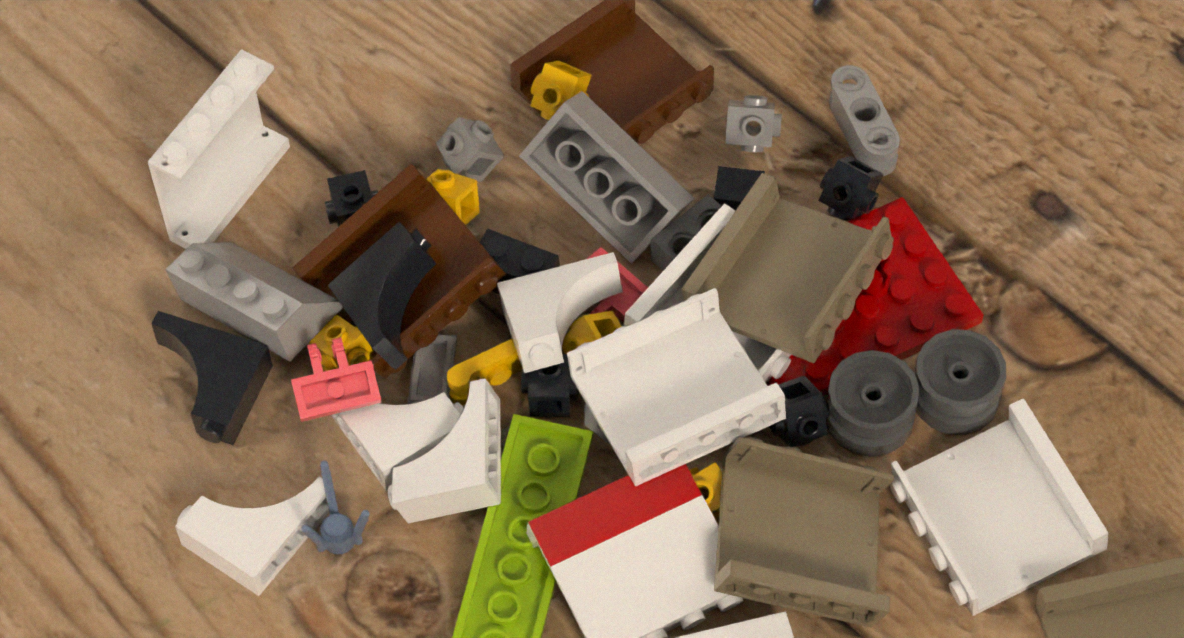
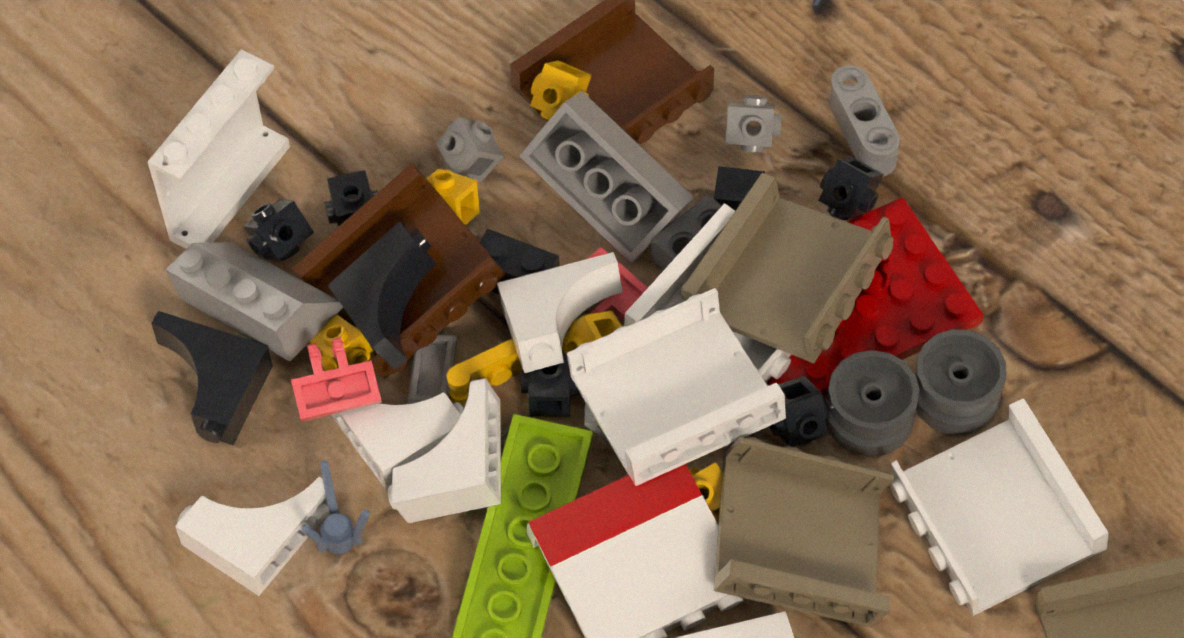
none -> black brick [243,199,314,261]

